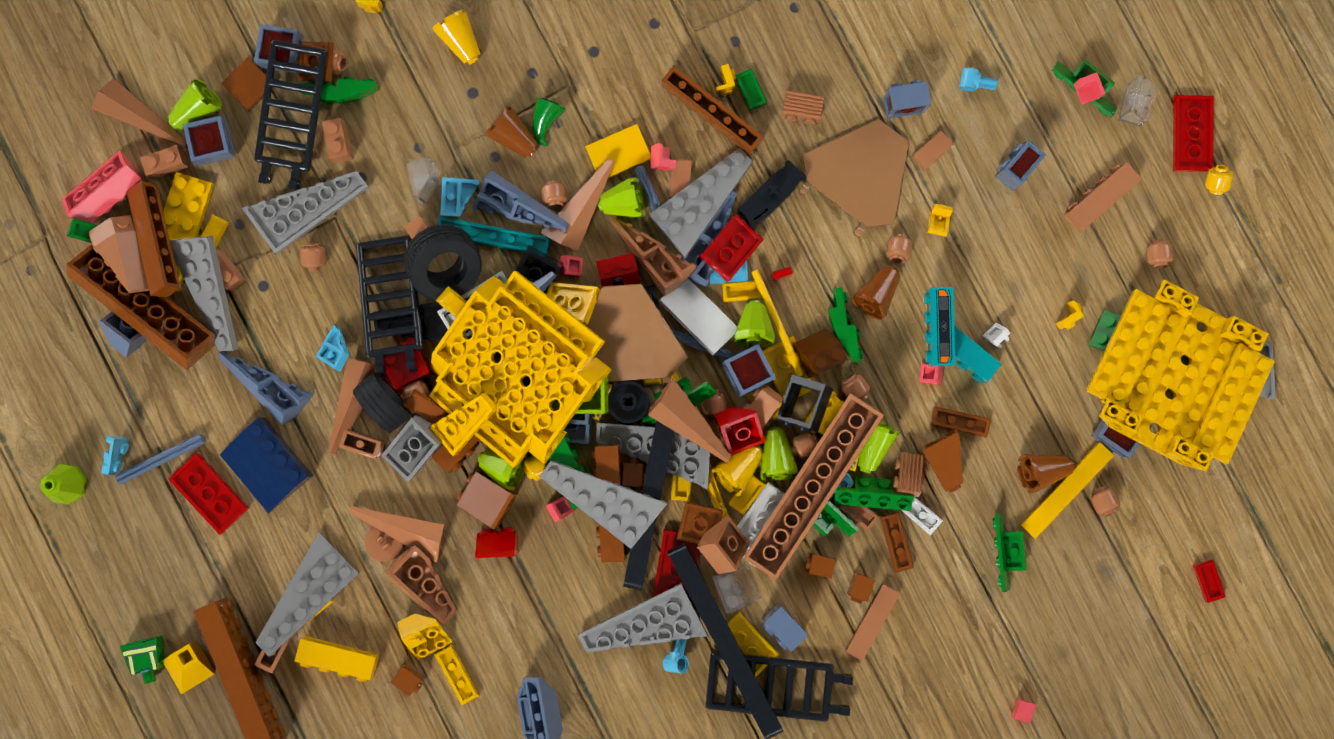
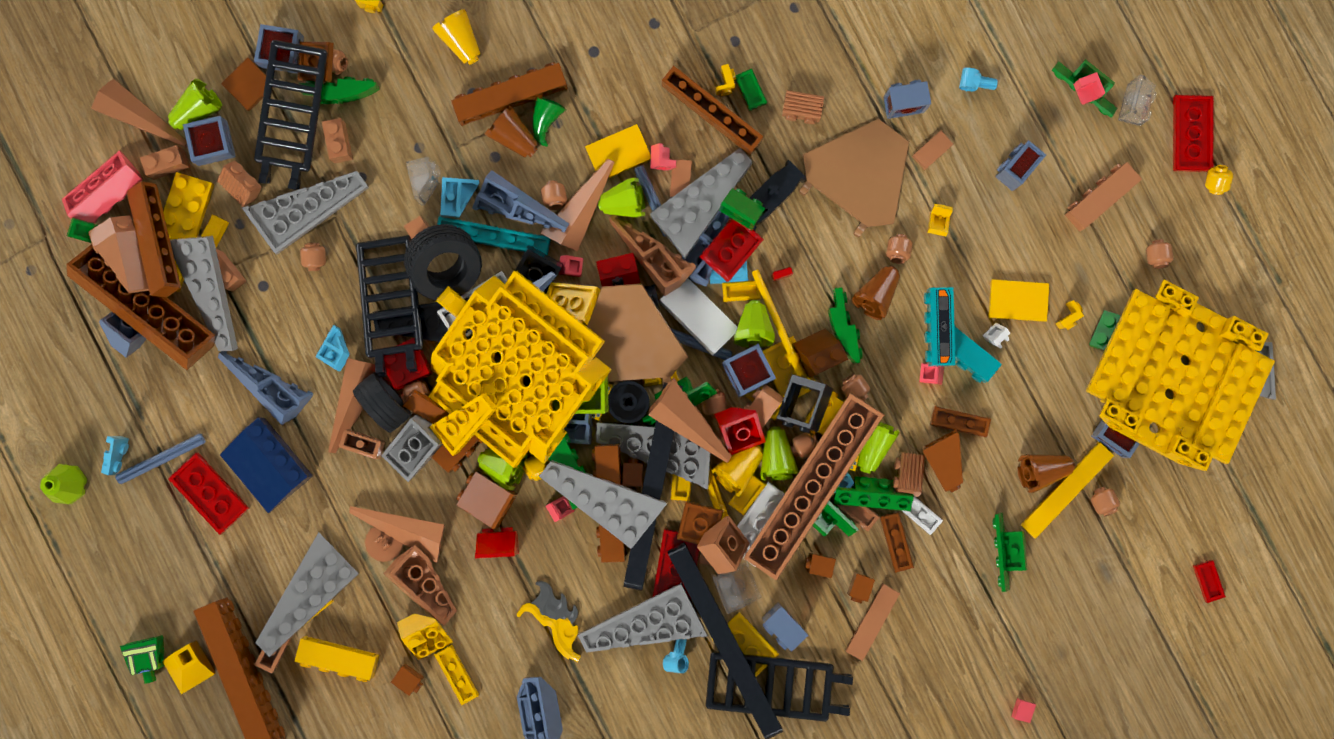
none -> nougat brick [217,160,262,207]
none -> dark orange brick [451,62,568,126]
none -> piece [517,581,581,663]
none -> green slope [719,188,765,231]
none -> yellow tile [988,279,1049,322]

